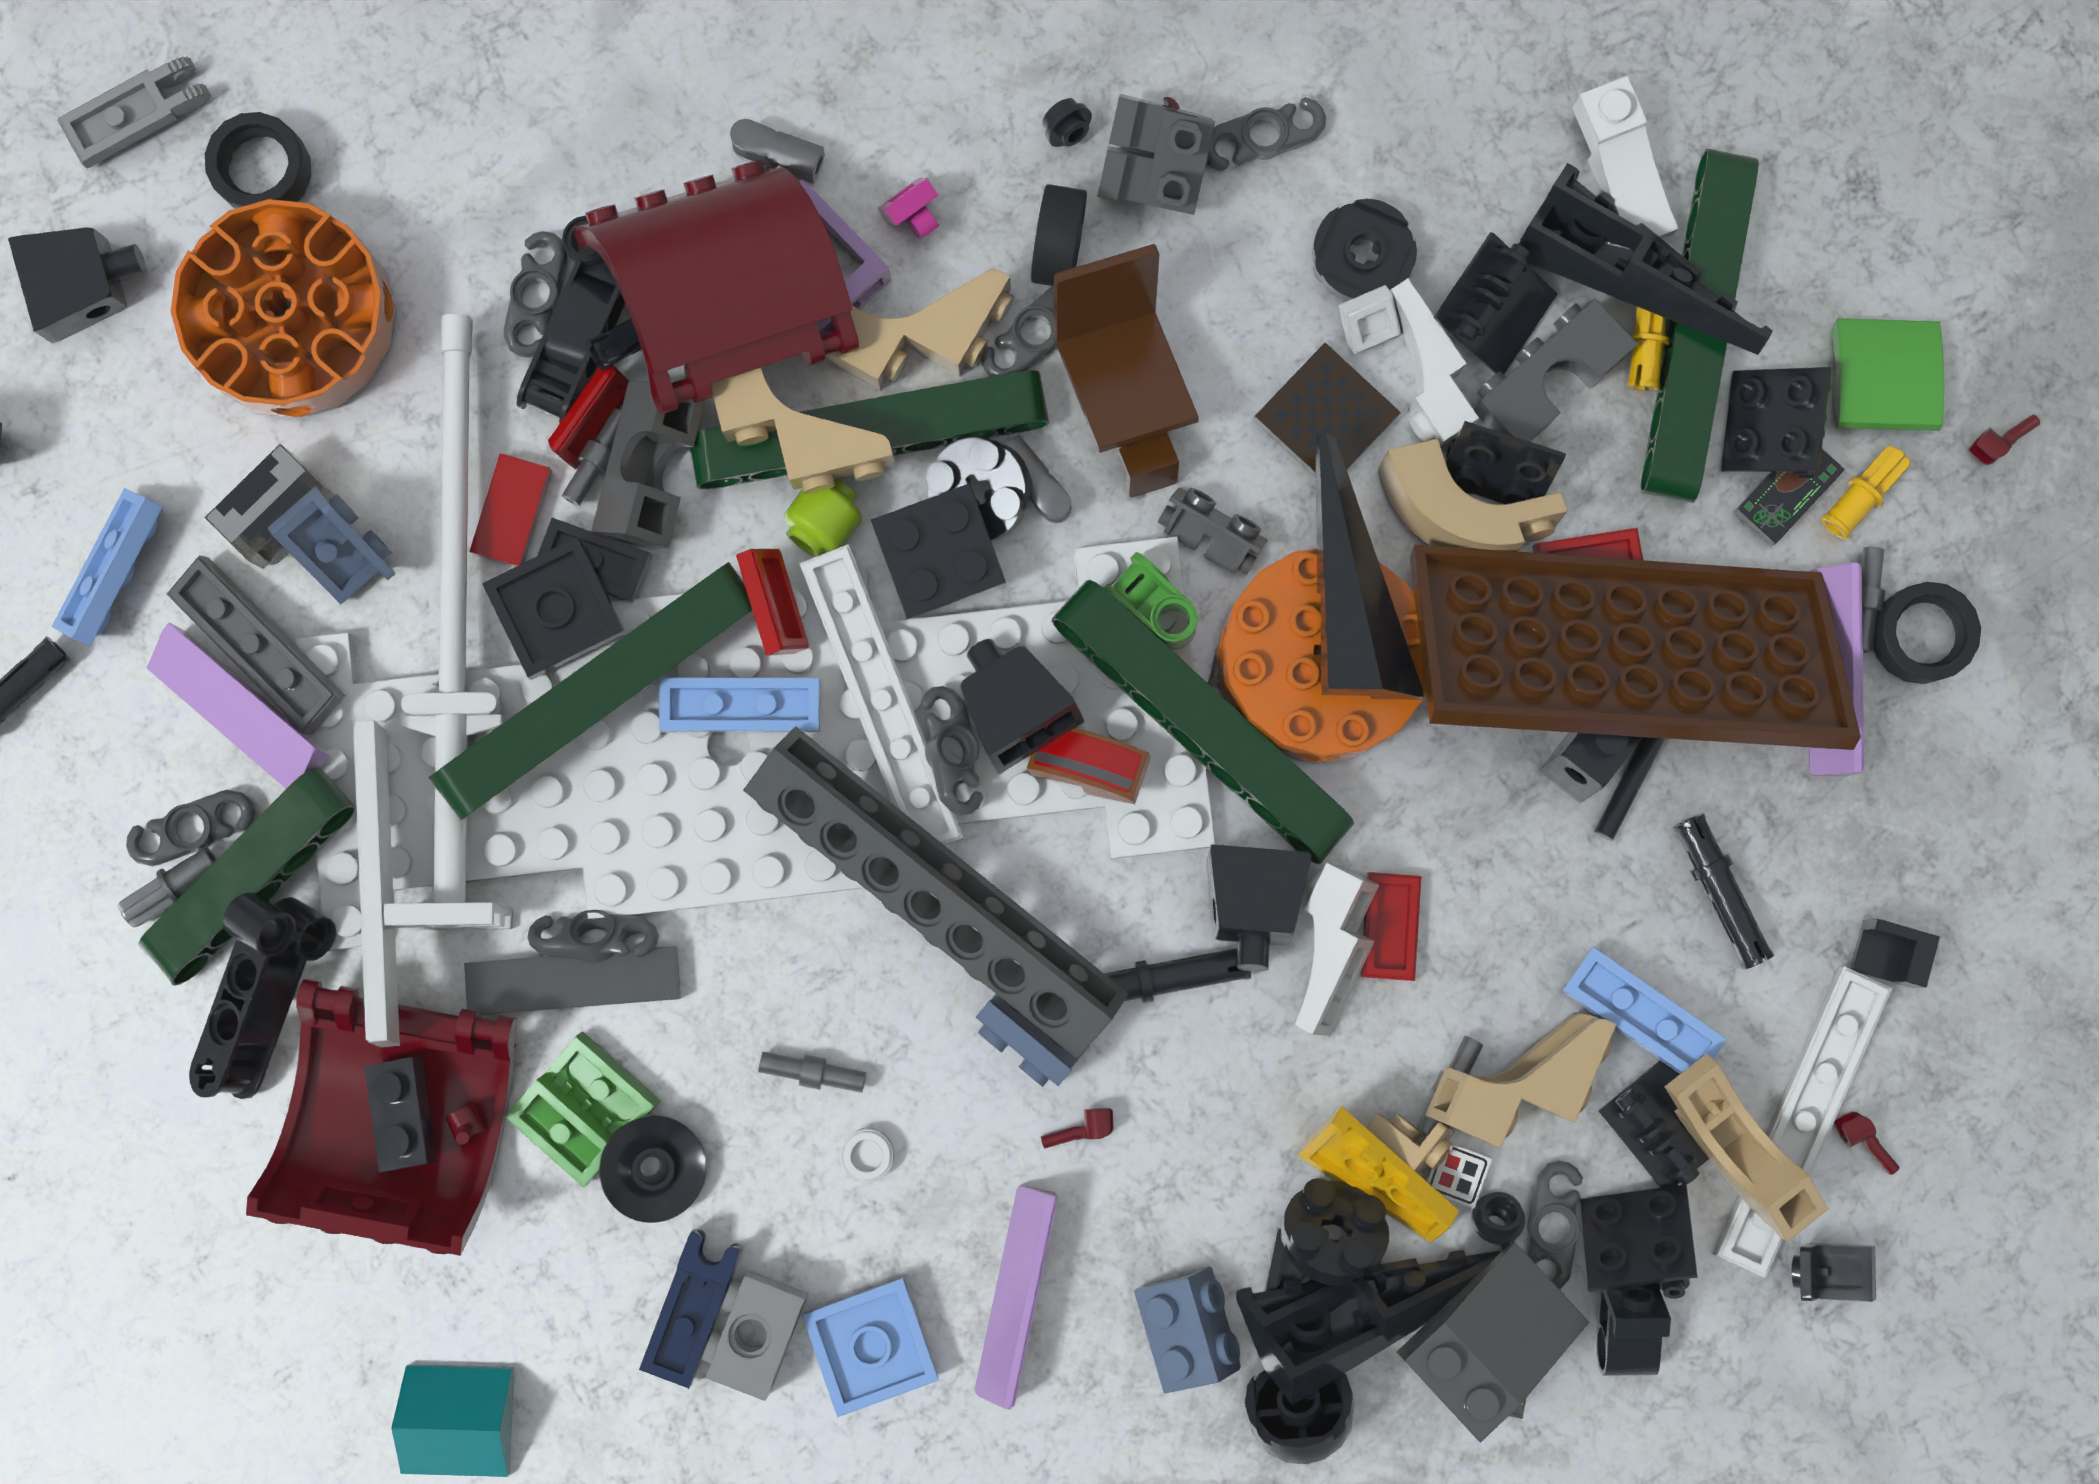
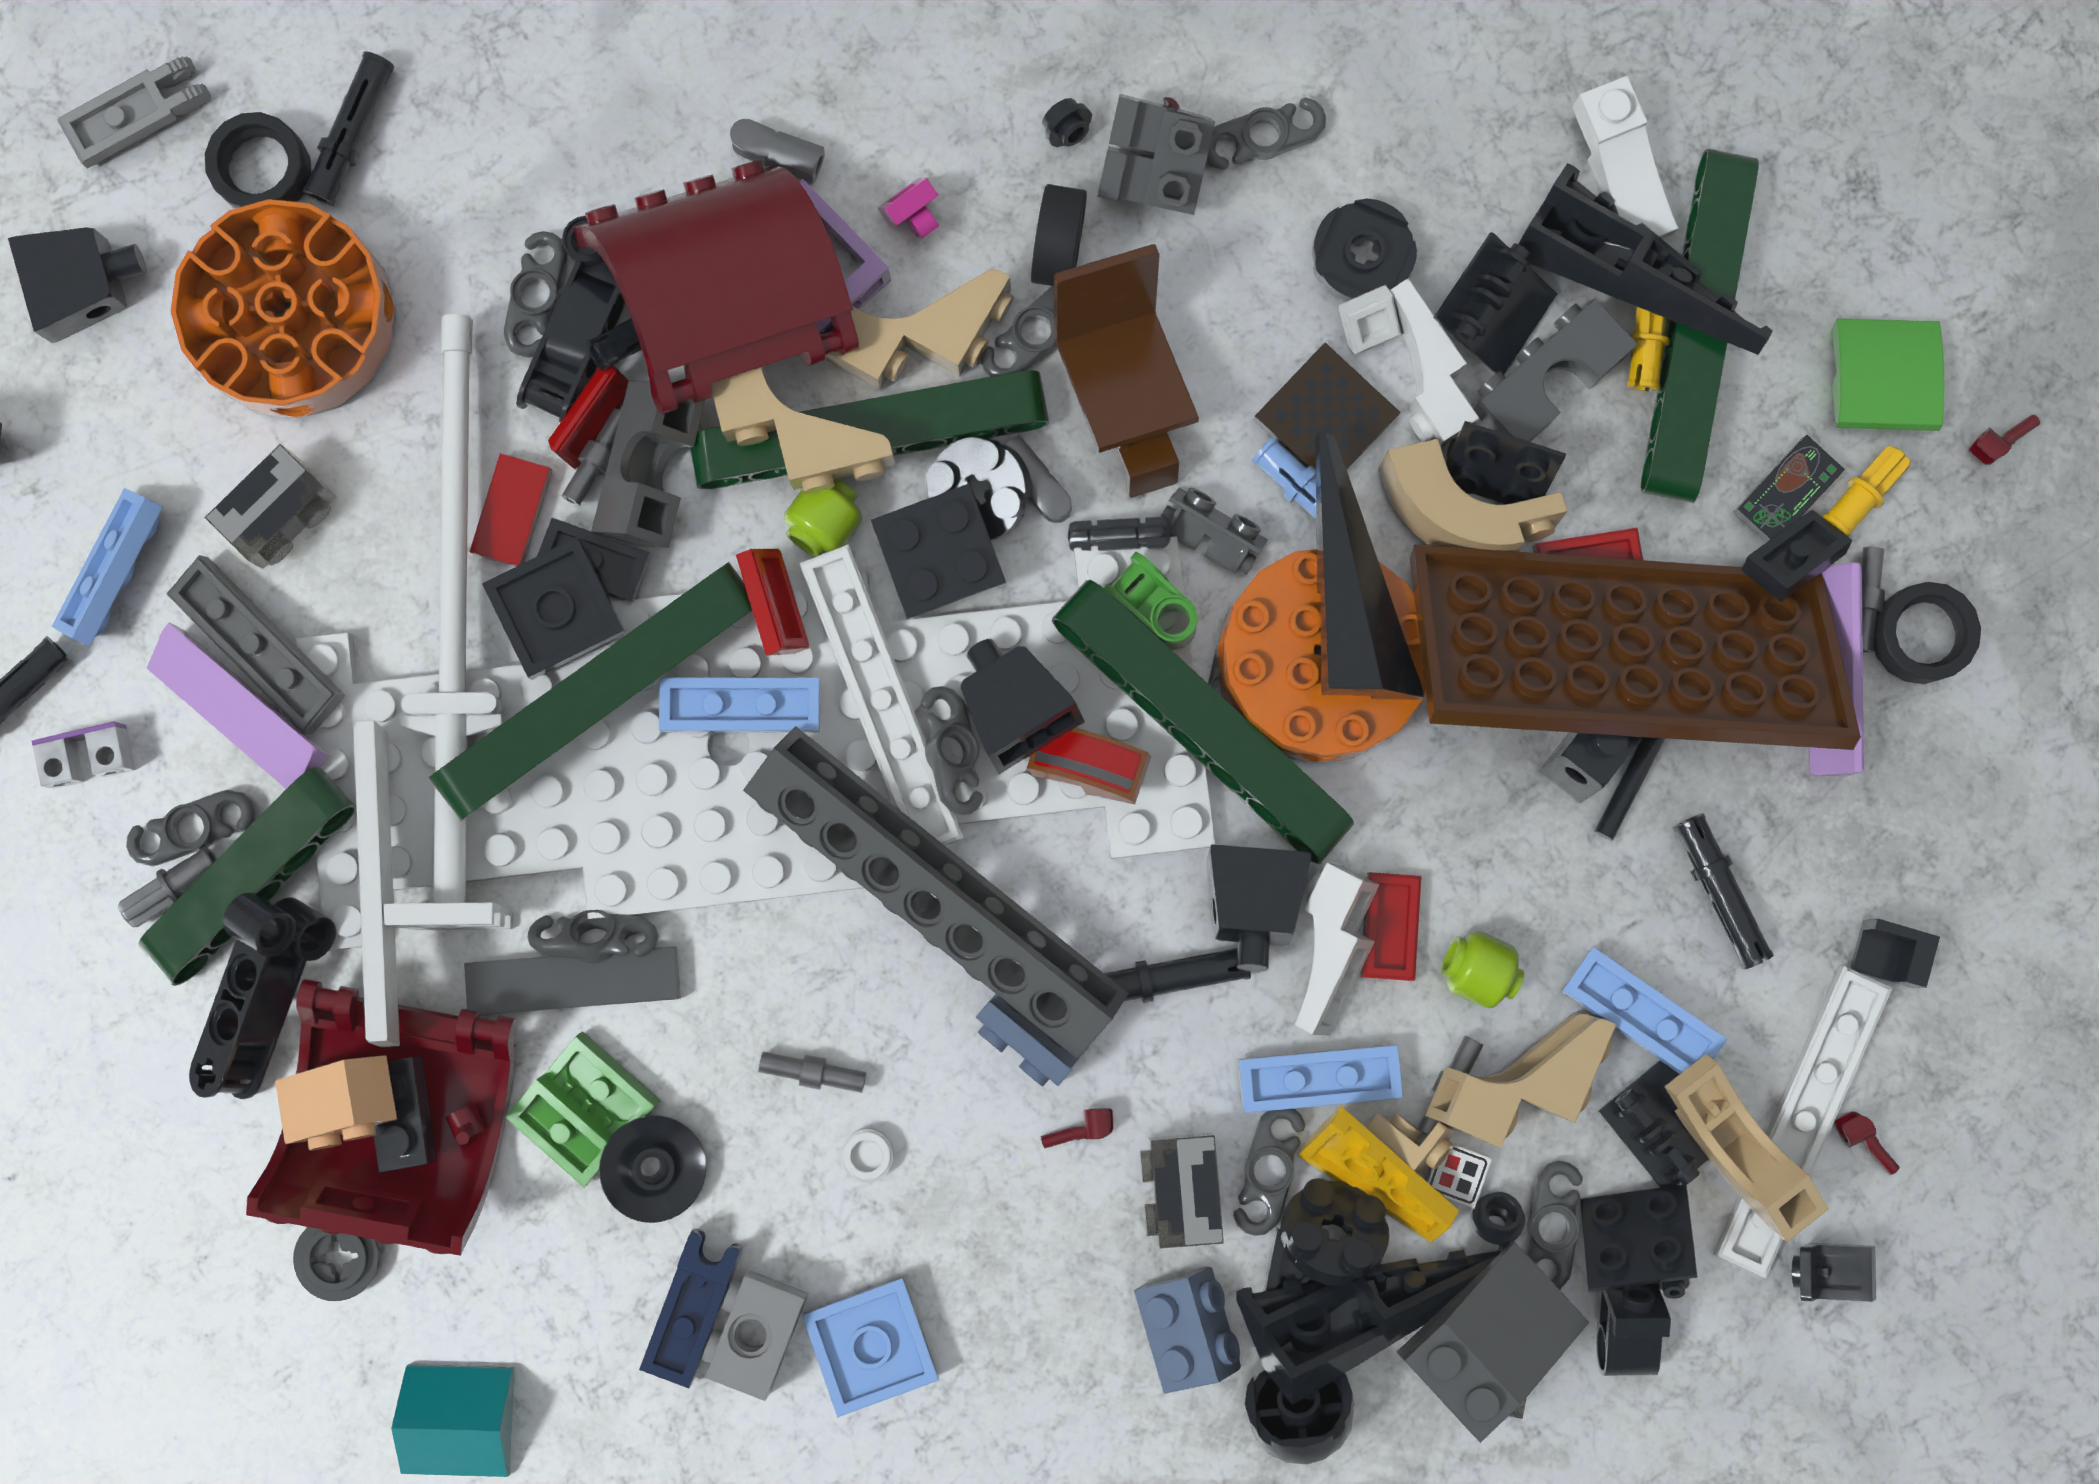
sand blue bracket [268,486,396,605] -> none
lavender slope [975,1185,1058,1410] -> none
black hinge [1721,367,1832,479] -> none
none -> flat silver piece [31,721,135,789]
none -> light nougat brick [275,1055,397,1150]
none -> dark grey gear [293,1227,381,1301]
none -> black pin [302,51,394,206]
none -> black axle [1068,516,1170,551]
none -> brick [1140,1133,1224,1249]
none -> dark grey piece [1233,1109,1306,1236]
none -> light blue plate [1238,1045,1403,1113]
none -> light blue pin [1252,437,1316,519]
none -> lime head [1441,931,1524,1008]
none -> black plate [1741,509,1853,602]

